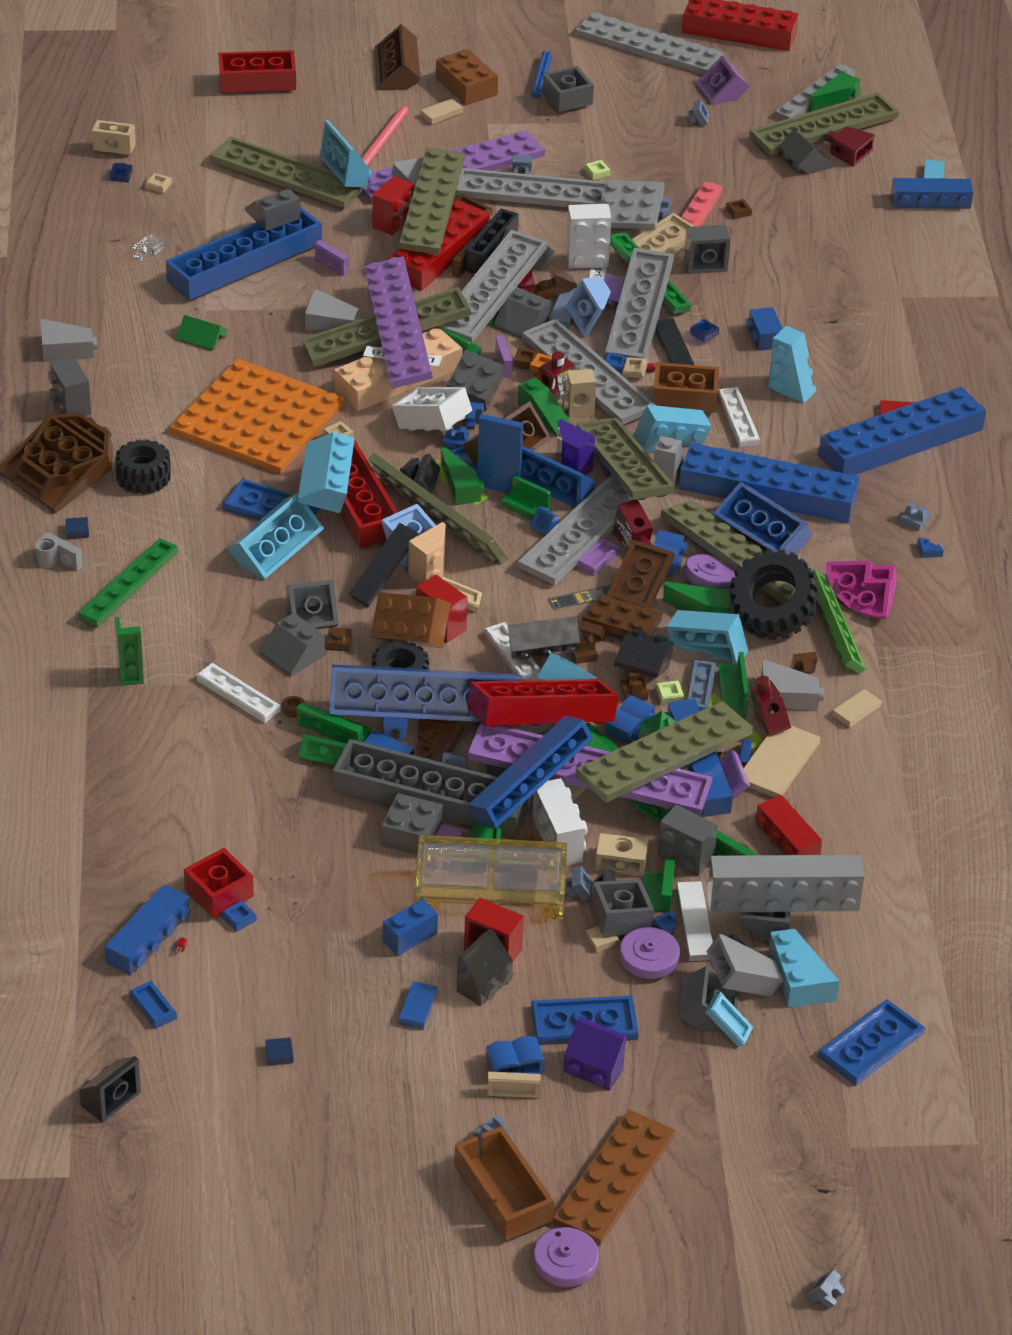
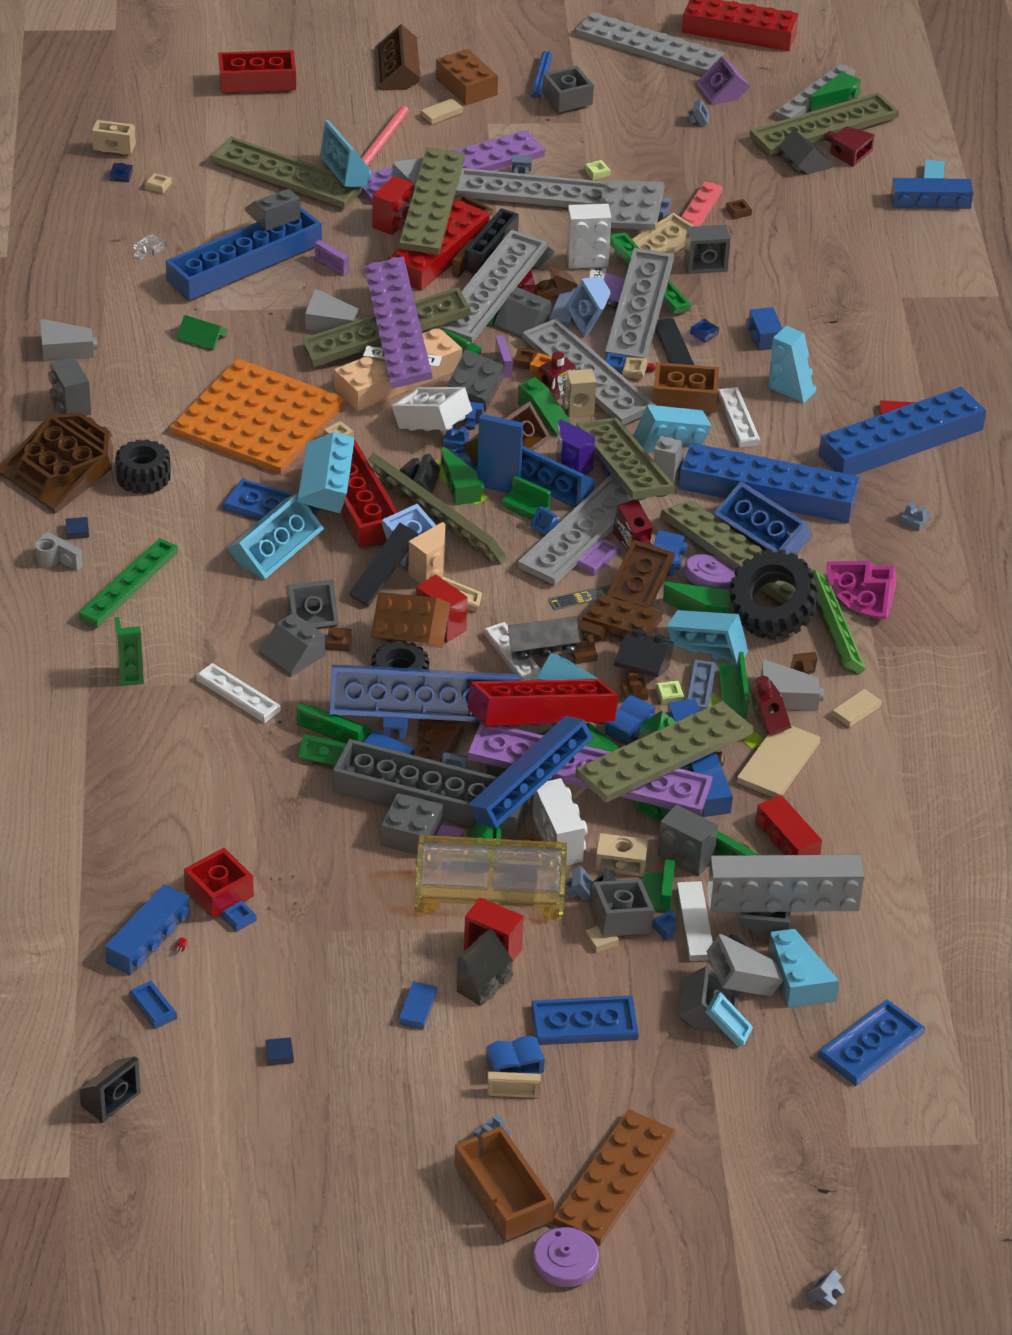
reddish brown tile [282,696,305,718] -> none
blue brick [383,899,438,956] -> none
dark purple slope [563,1017,626,1090] -> none
medium lavender wheel [619,927,680,979] -> none
medium lavender tile [719,750,750,799] -> none
blue tile [739,738,753,763] -> none
blue tile [917,538,944,558] -> none

